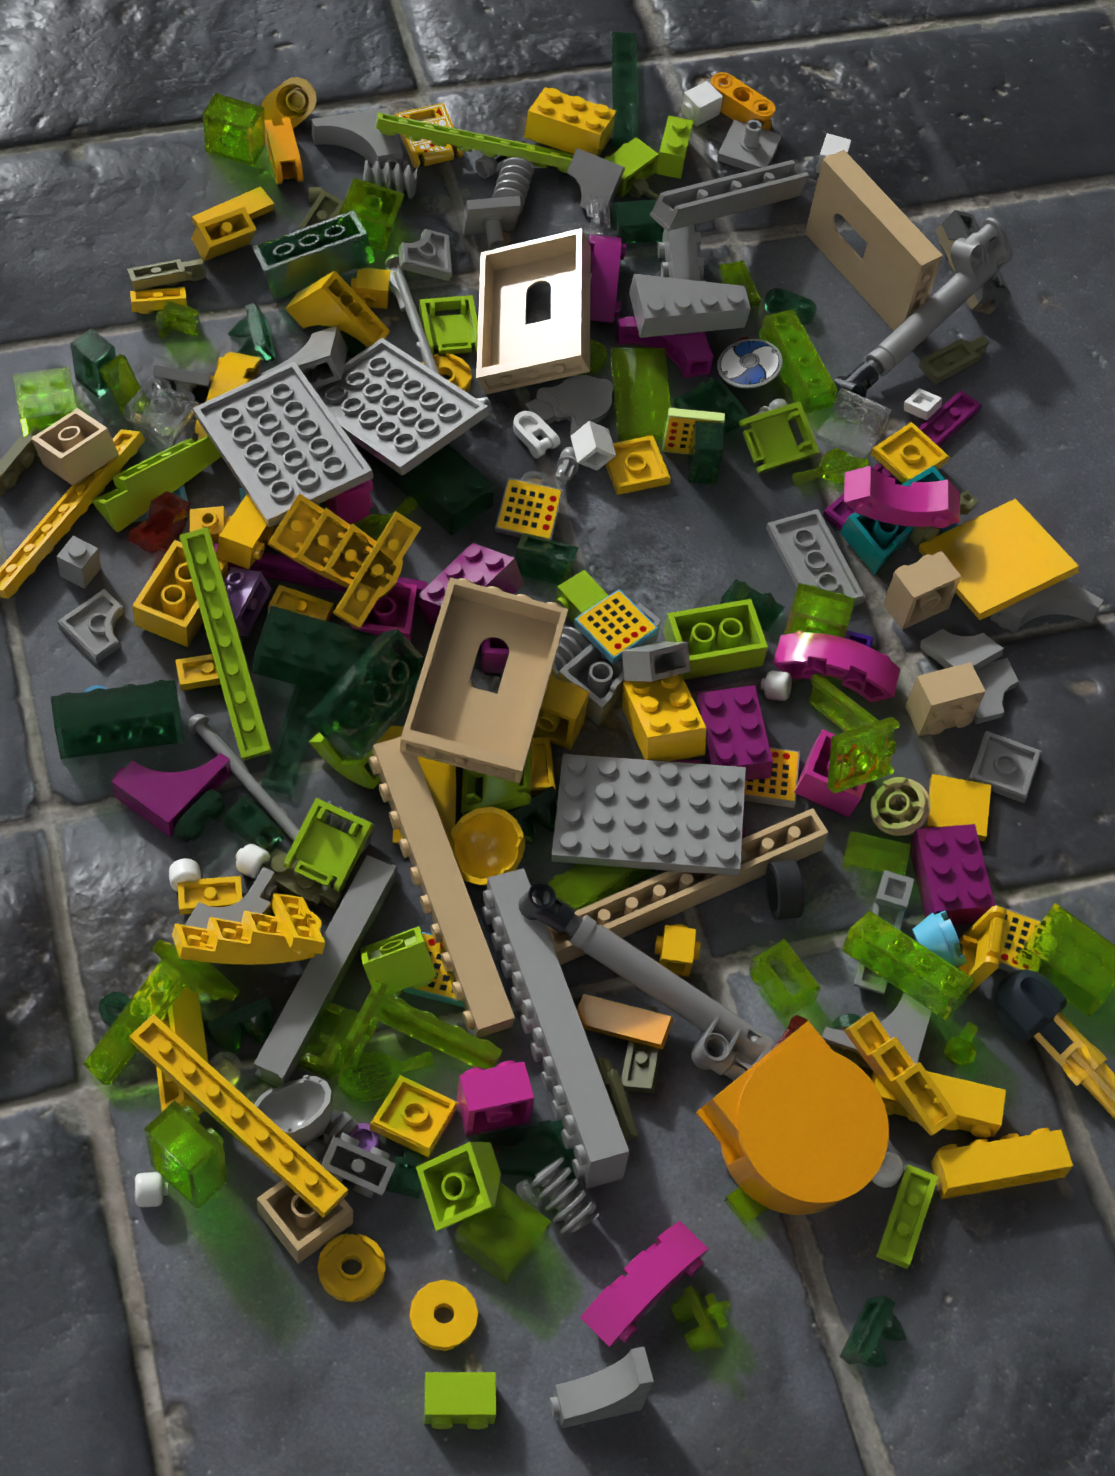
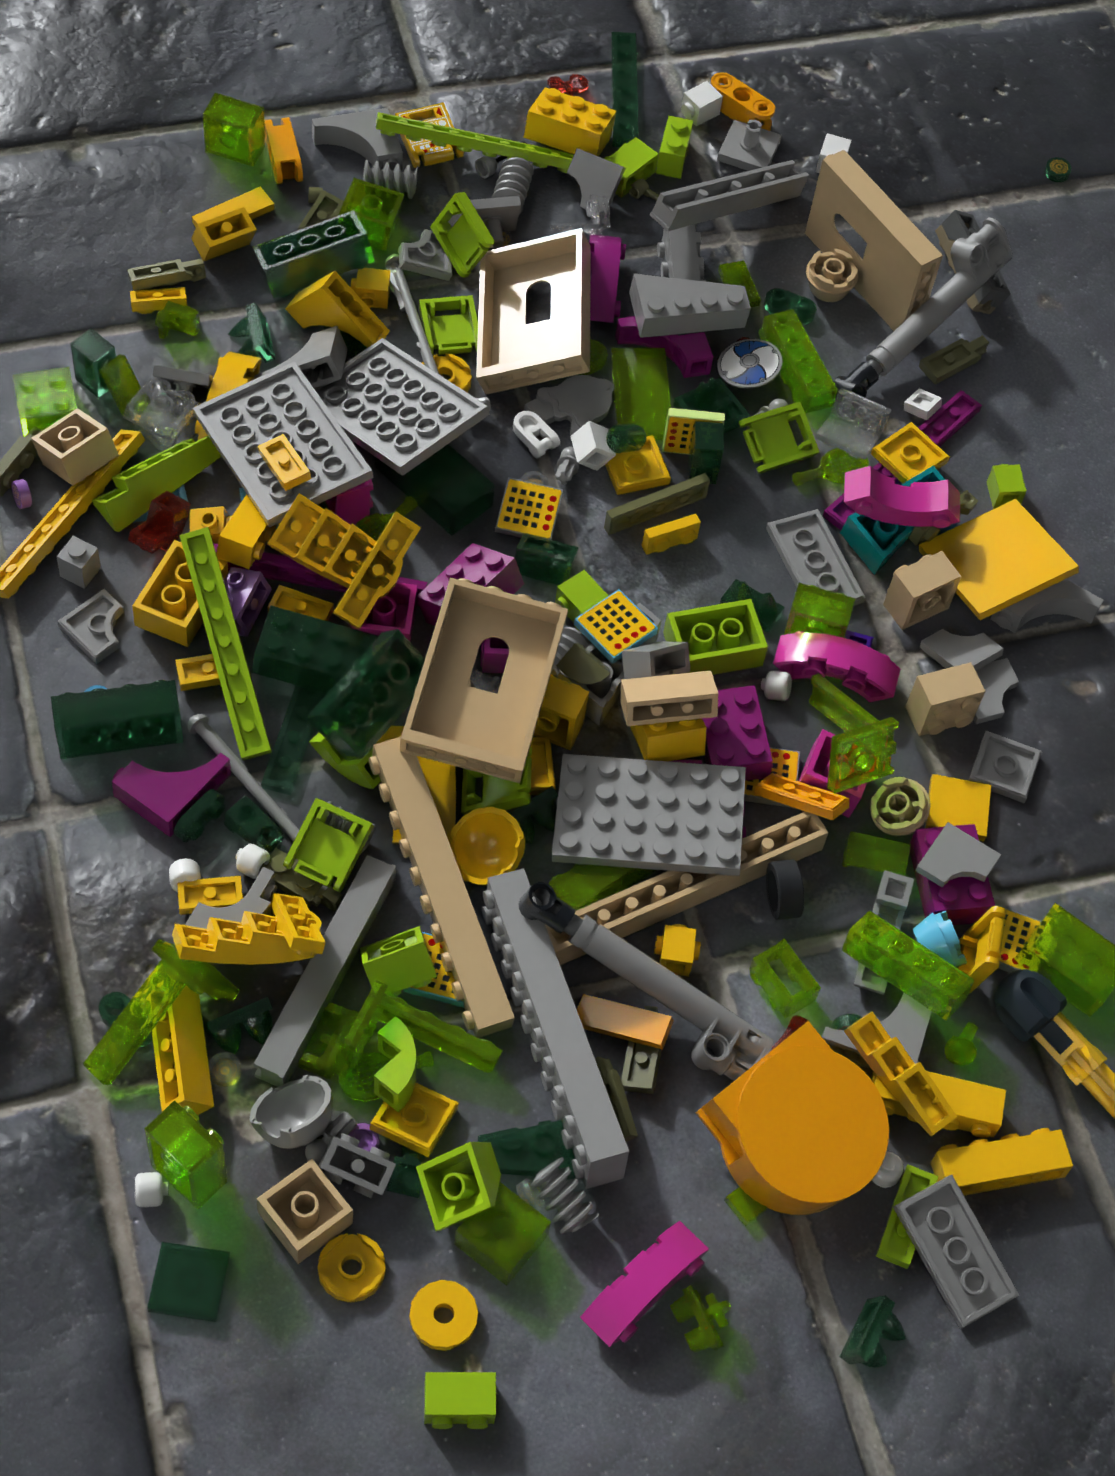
yellow plate [129,1014,348,1218] -> none
yellow piece [260,77,317,129] -> none
dark pink brick [457,1061,534,1136] -> none
light grey arch [549,1346,654,1429] -> none
clear green brick [610,199,664,244] -> none
none -> medium lavender tile [11,479,32,509]
none -> clear green tile [147,1242,230,1322]
none -> yellow plate [258,434,312,491]
none -> lime brick [374,1016,417,1113]
none -> lime container [430,192,494,278]
none -> clear red piece [547,74,588,96]
none -> olive brick [556,643,611,684]
none -> olive tile [604,473,710,535]
none -> clear green brick [606,423,646,453]
none -> tan brick [621,671,718,726]
none -> yellow plate [642,514,701,555]
none -> light orange tile [755,773,849,820]
none -> tan cone [806,248,858,302]
none -> light grey tile [893,1174,1019,1328]
none -> light grey tile [915,822,1001,887]
none -> lime brick [987,464,1027,509]
none -> clear green tile [1044,157,1072,182]

